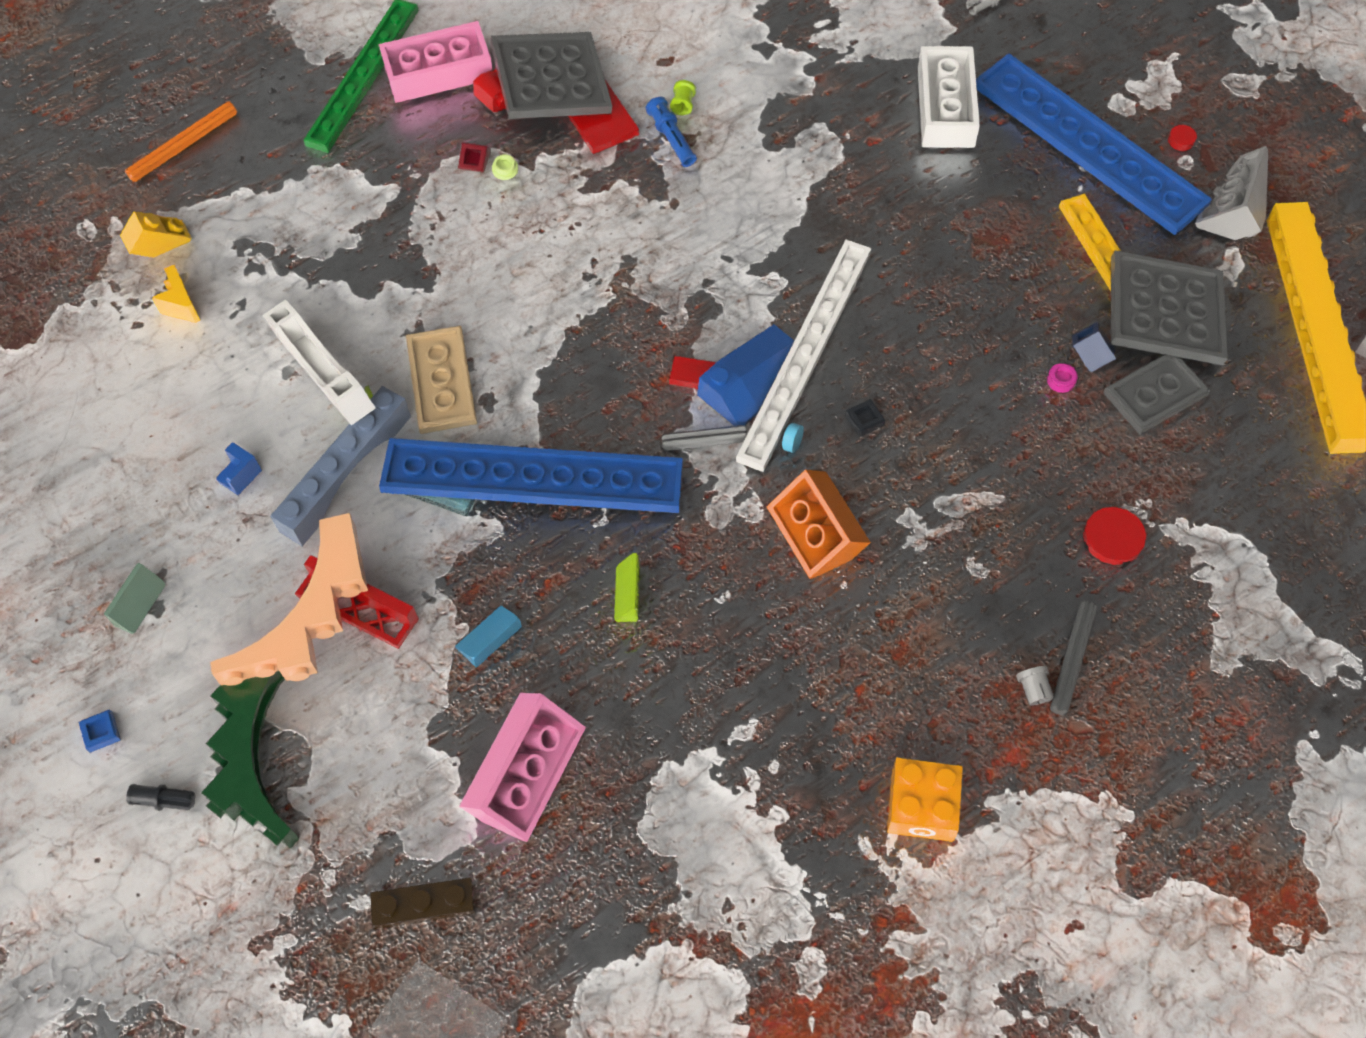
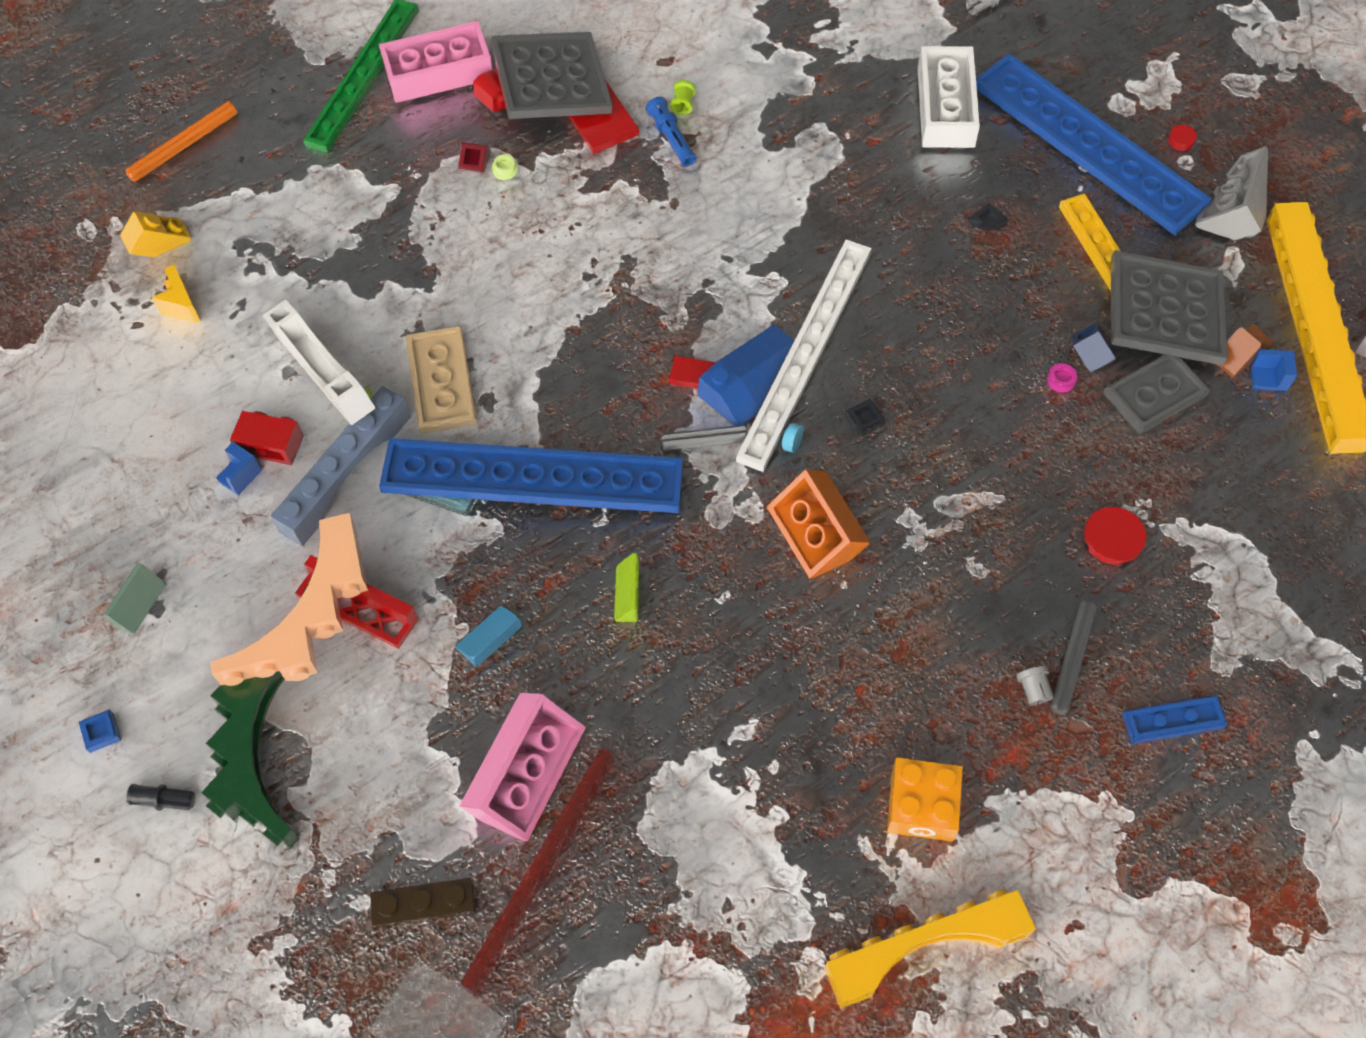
none -> red brick [230,411,304,465]
none -> clear red tile [461,748,614,997]
none -> yellow arch [824,889,1036,1009]
none -> black tile [968,203,1008,231]
none -> blue tile [1122,695,1228,745]
none -> slope [1216,324,1275,378]
none -> blue panel [1250,349,1297,391]

